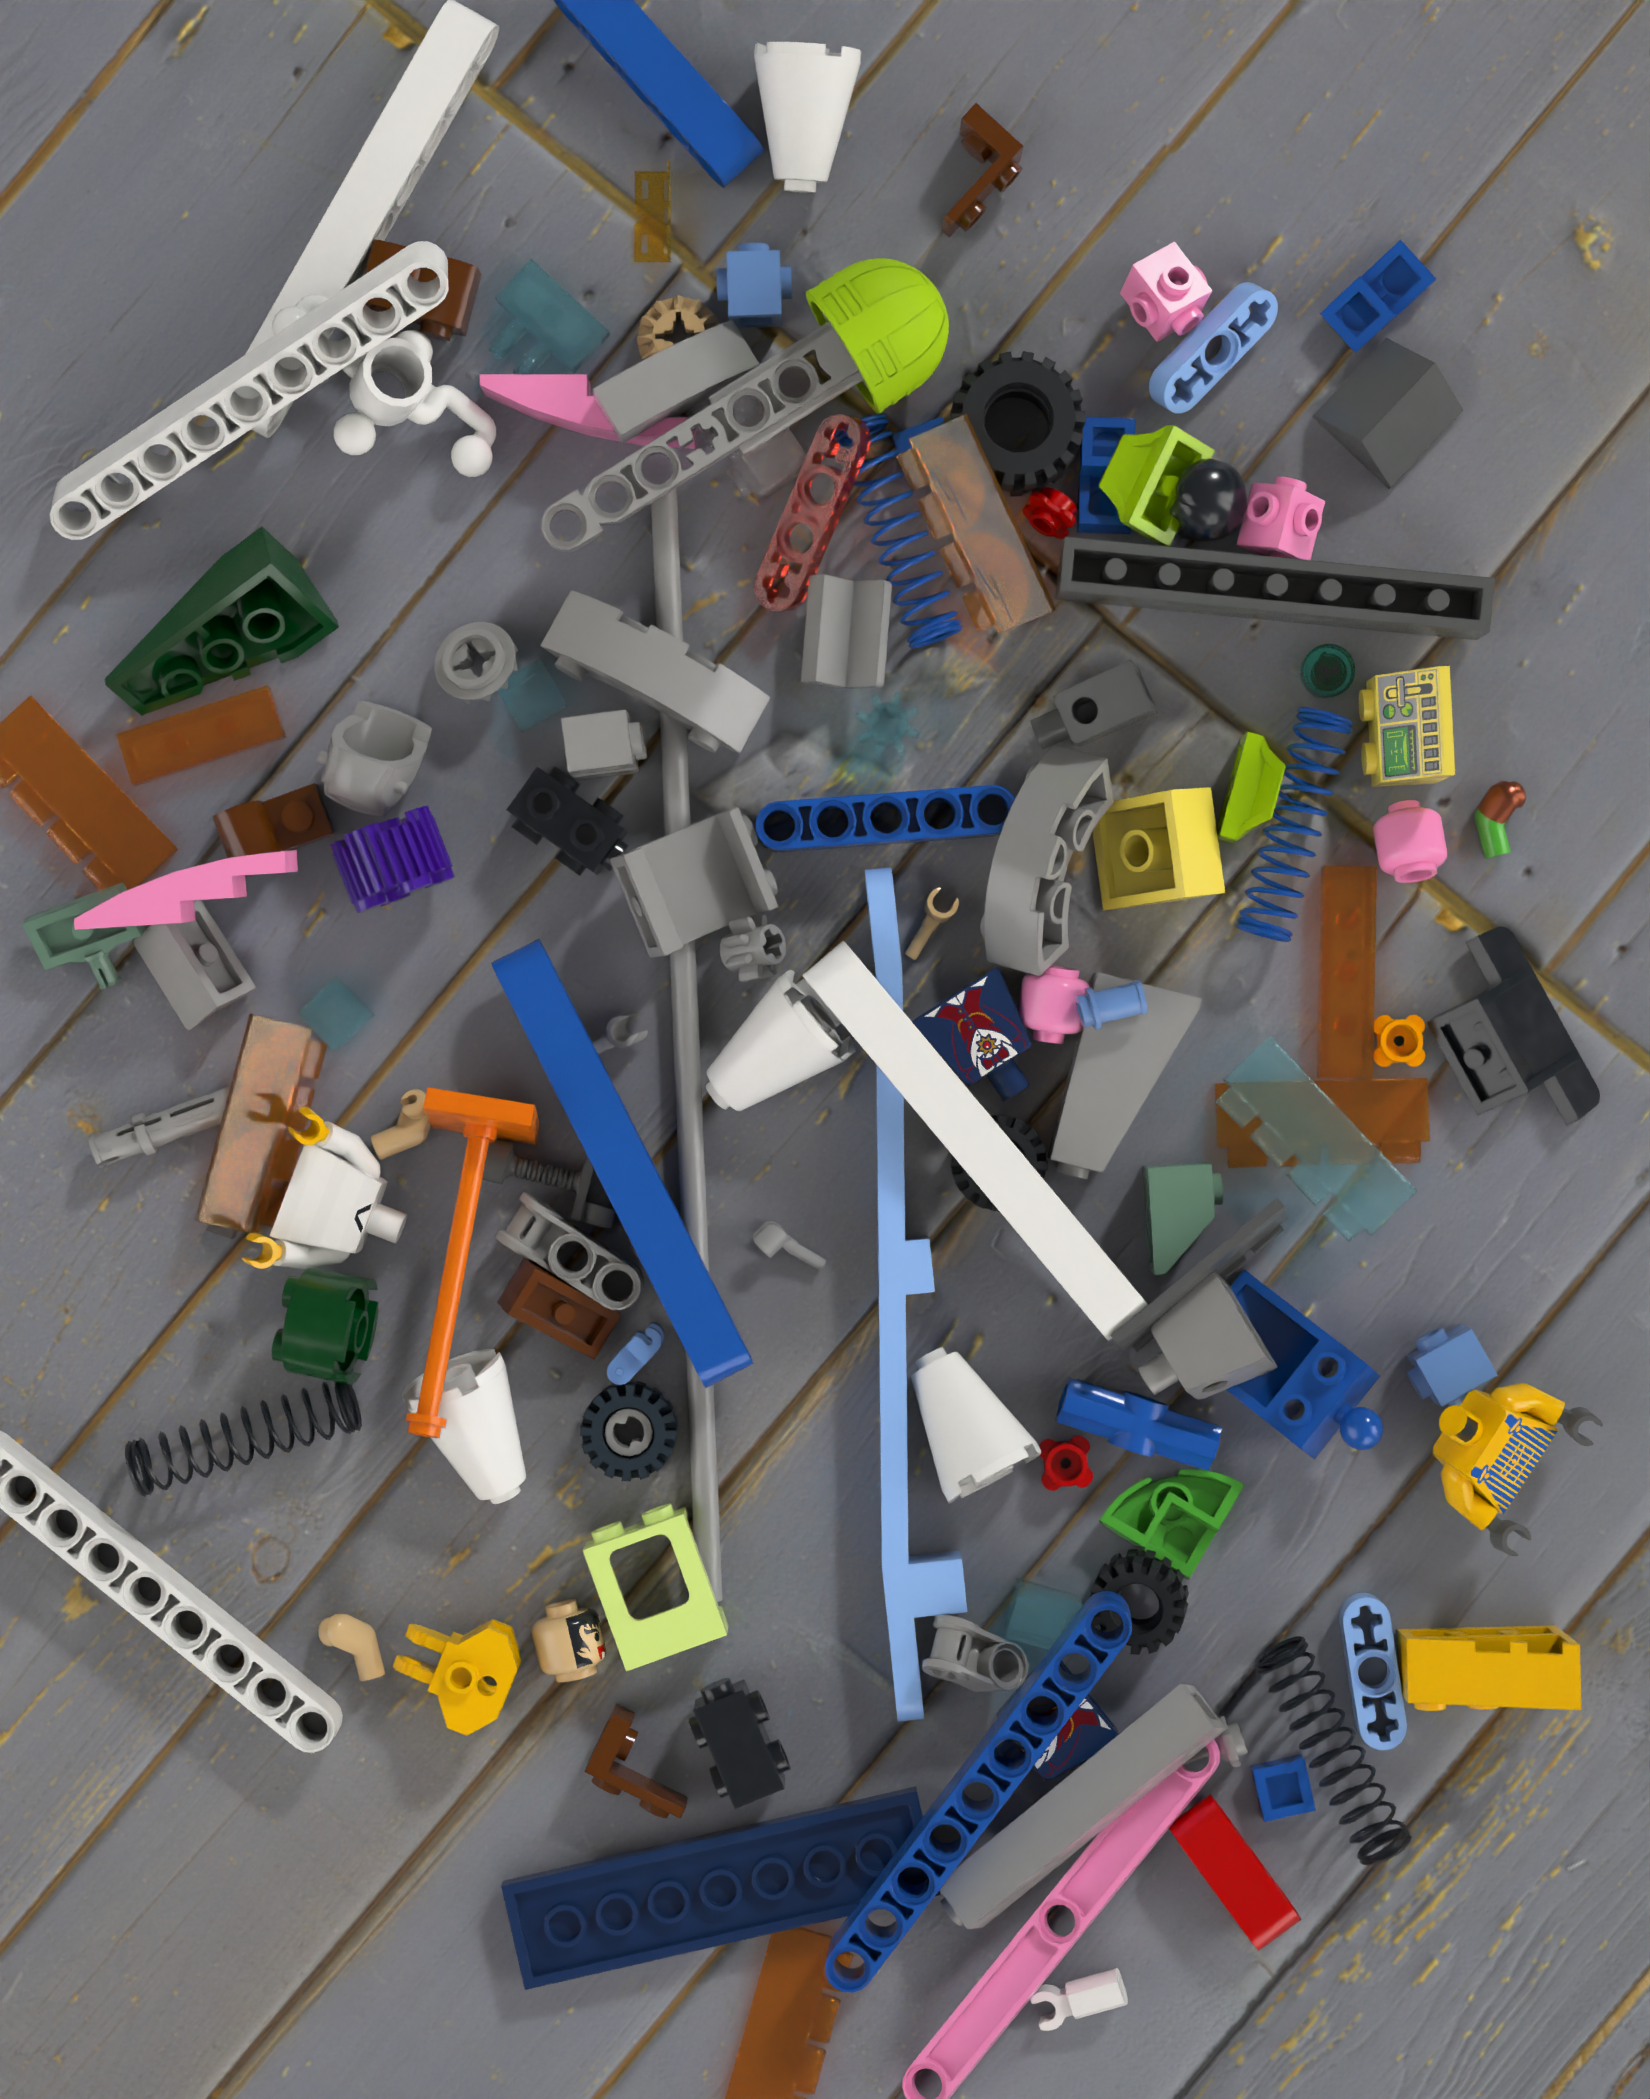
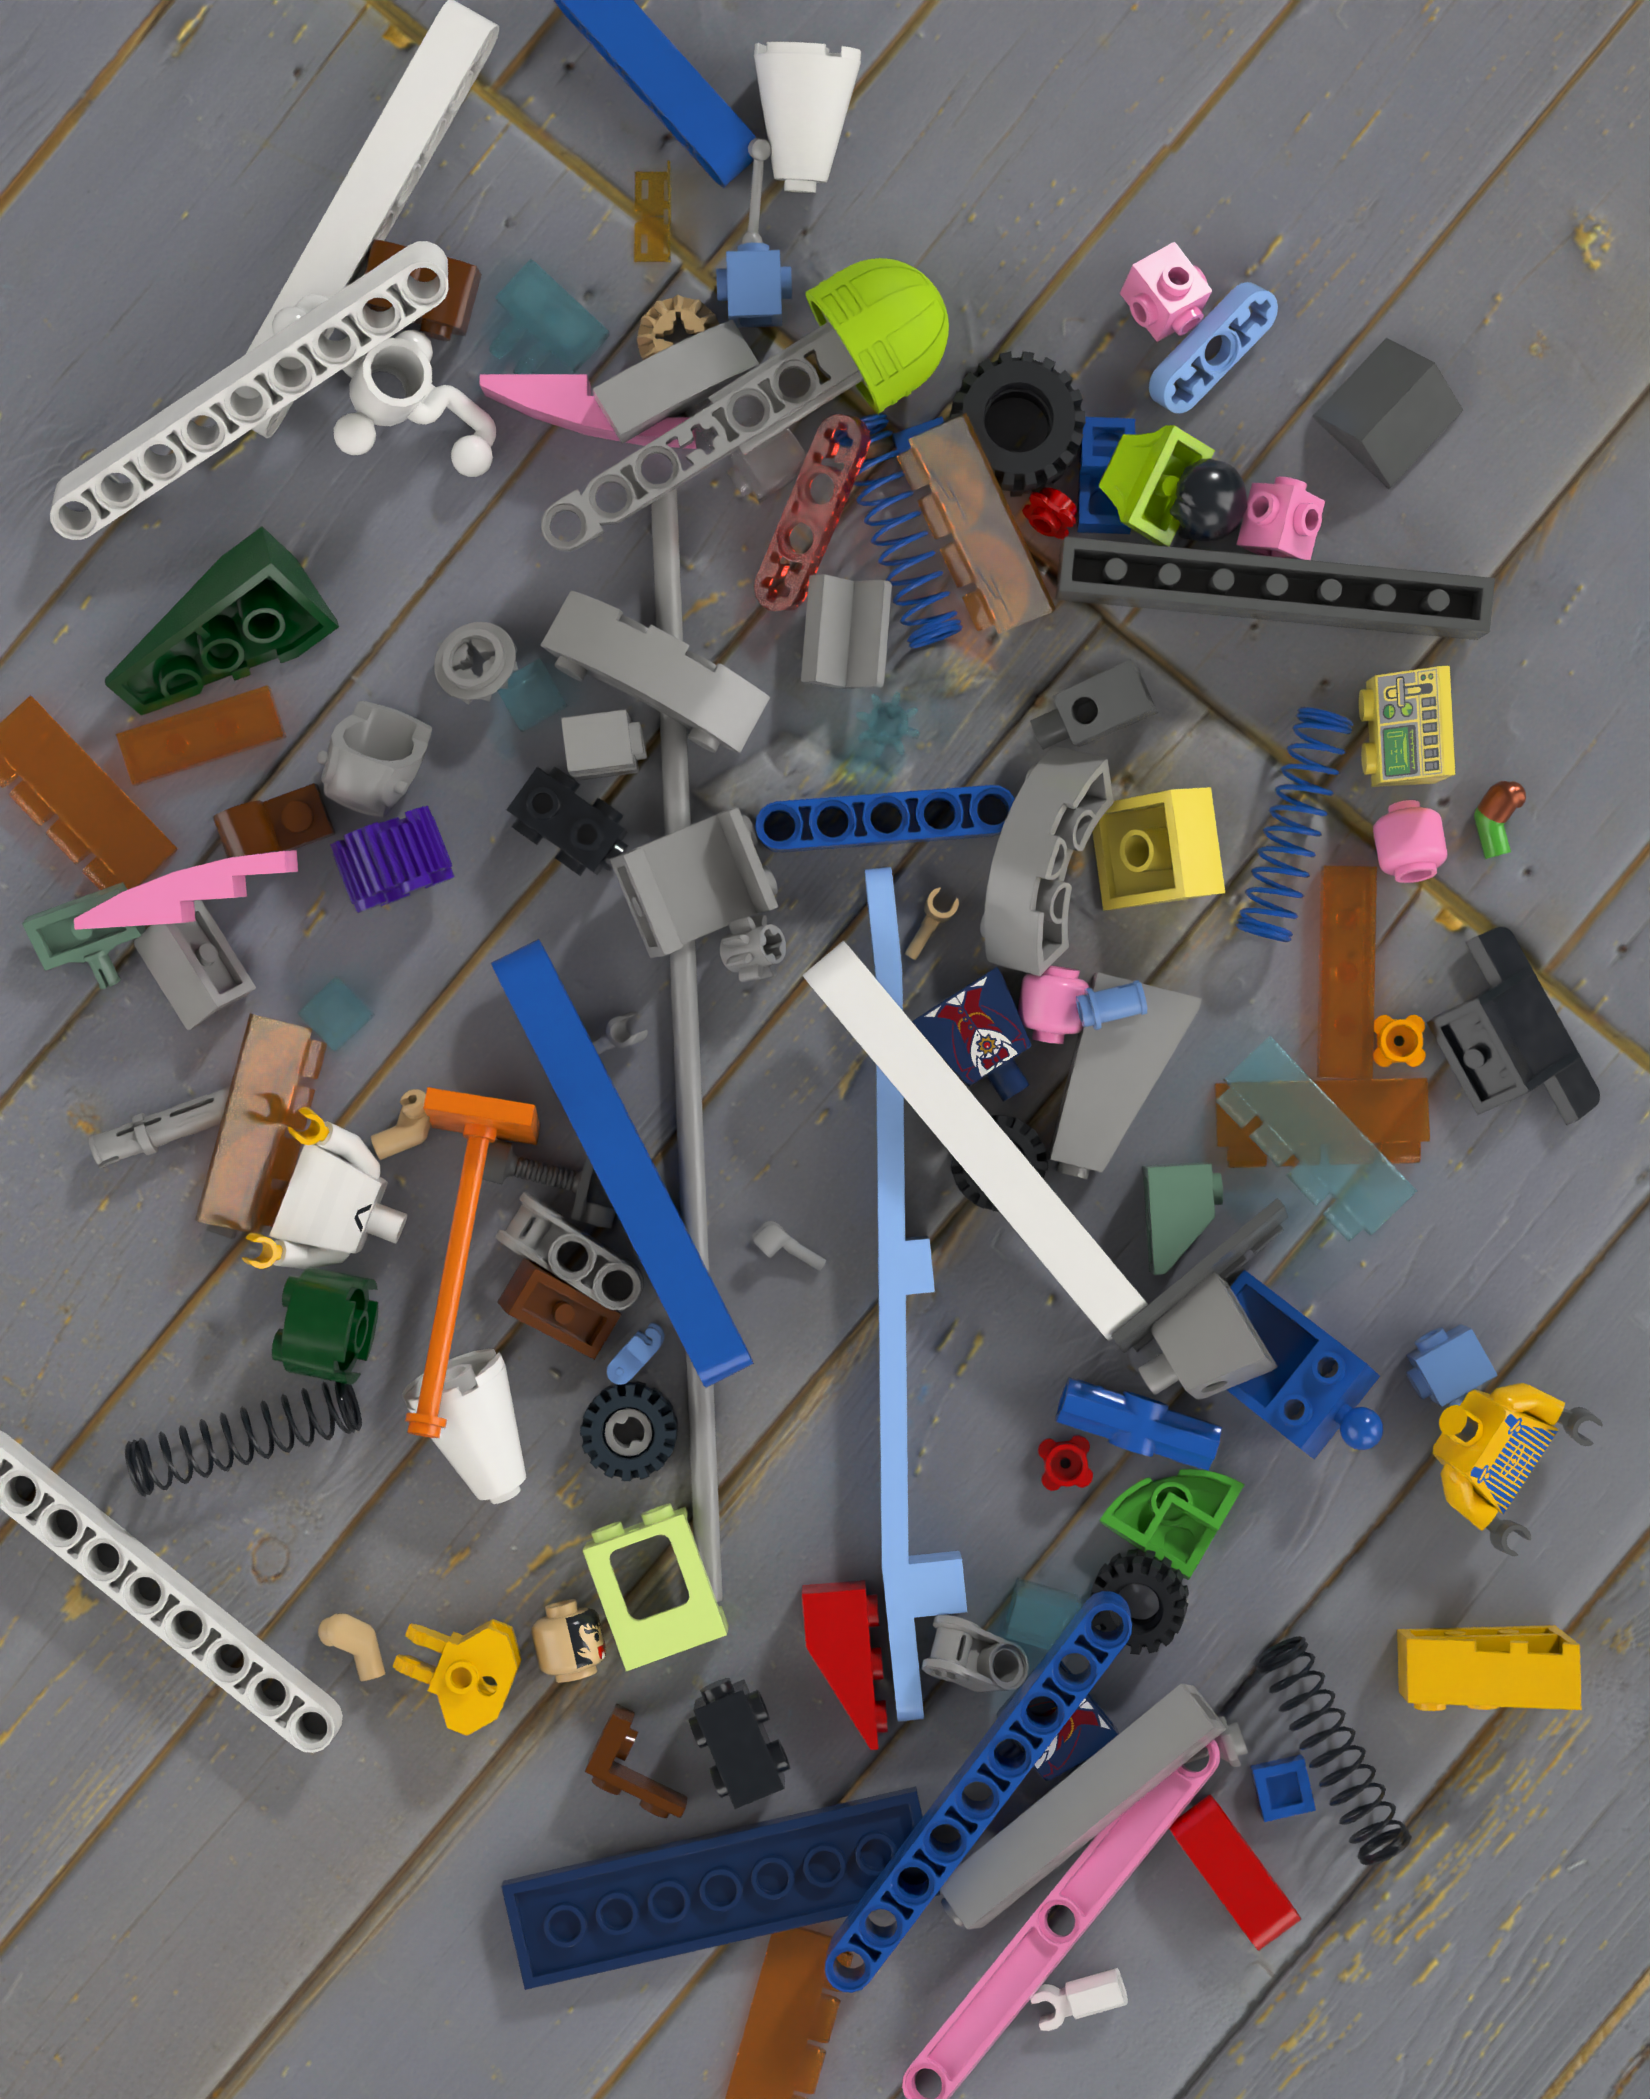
white cone [706,970,856,1111] -> none
white cone [911,1347,1041,1503] -> none
reddish brown bracket [941,103,1023,237] -> none
lime slope [1216,732,1286,844] -> none
clear green tile [1300,644,1356,699] -> none
blue slope [1320,239,1436,353] -> none
light blue beam [1339,1593,1407,1750] -> none
none -> light grey hinge [742,137,772,244]
none -> red slope [802,1580,888,1750]

